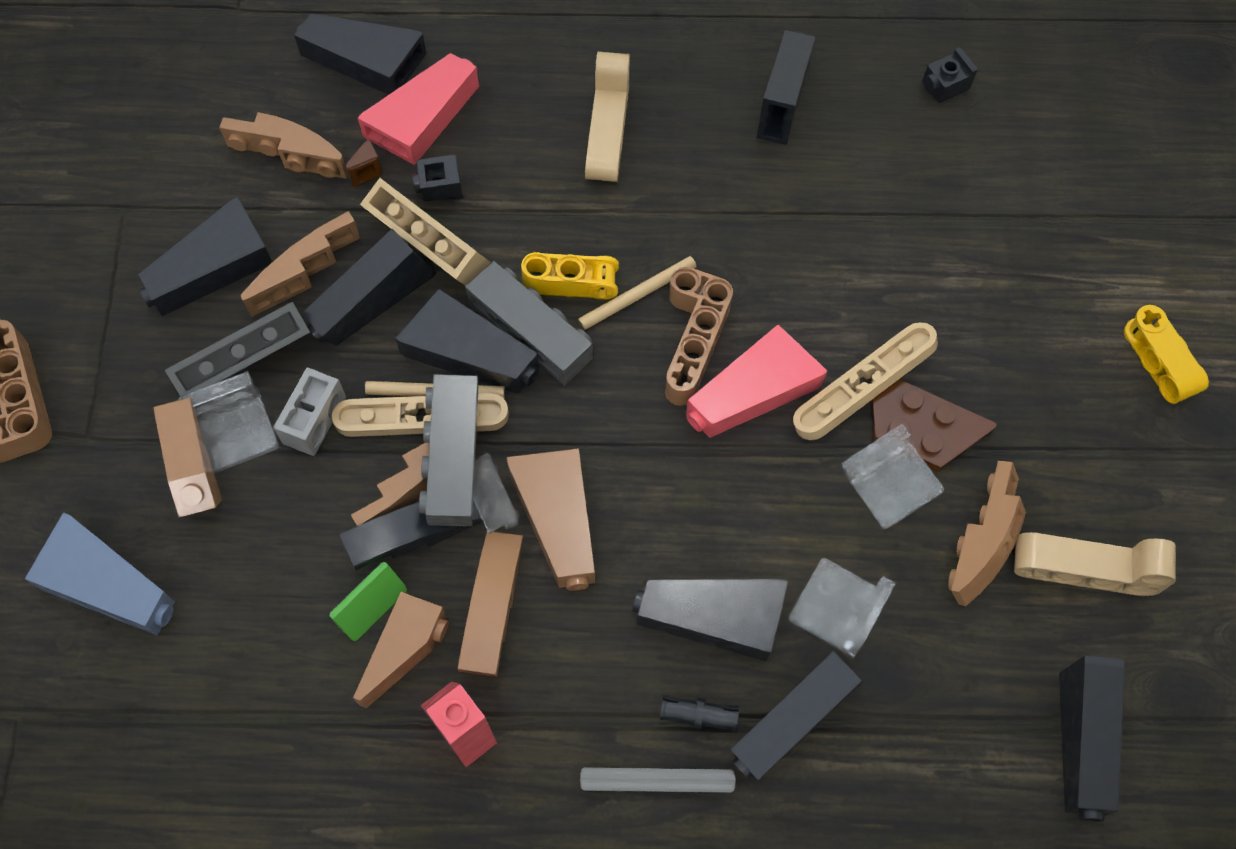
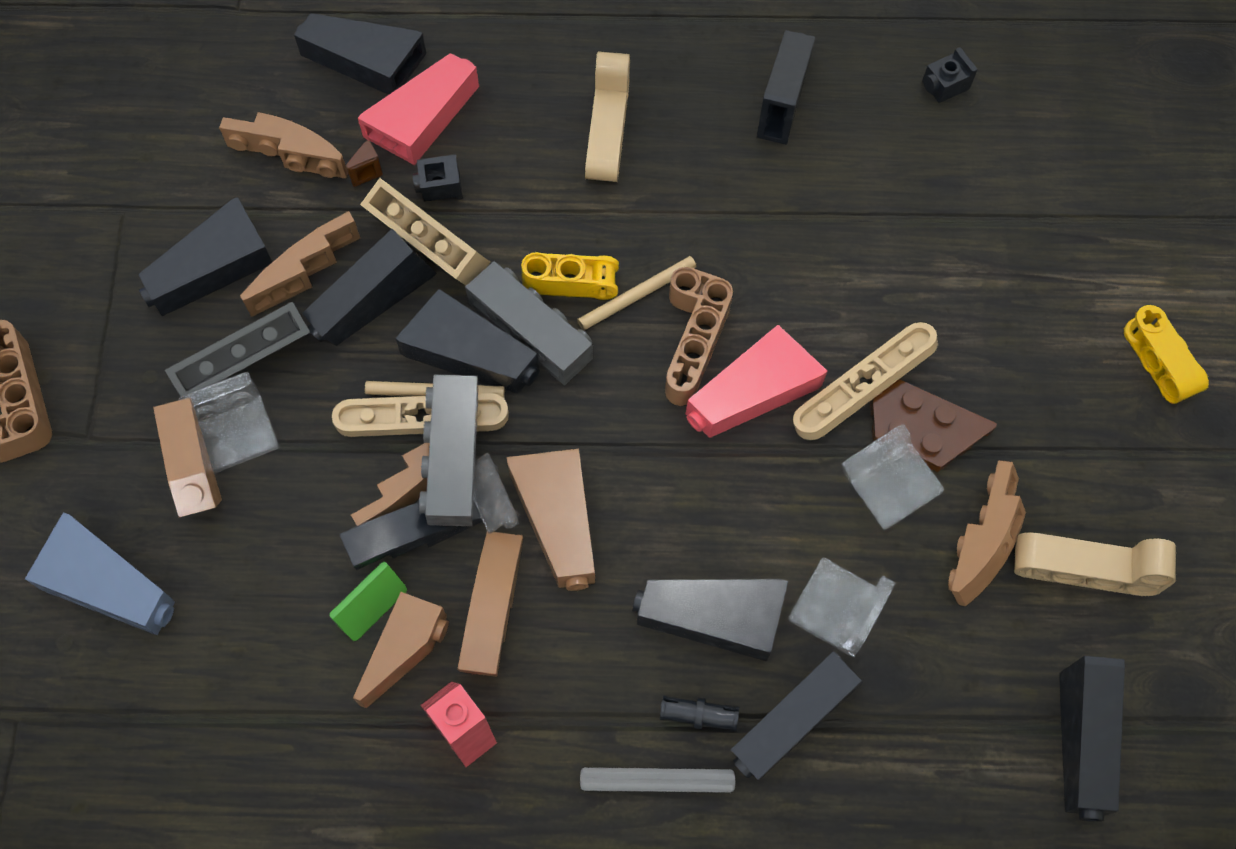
light grey brick [273,367,346,457] -> none

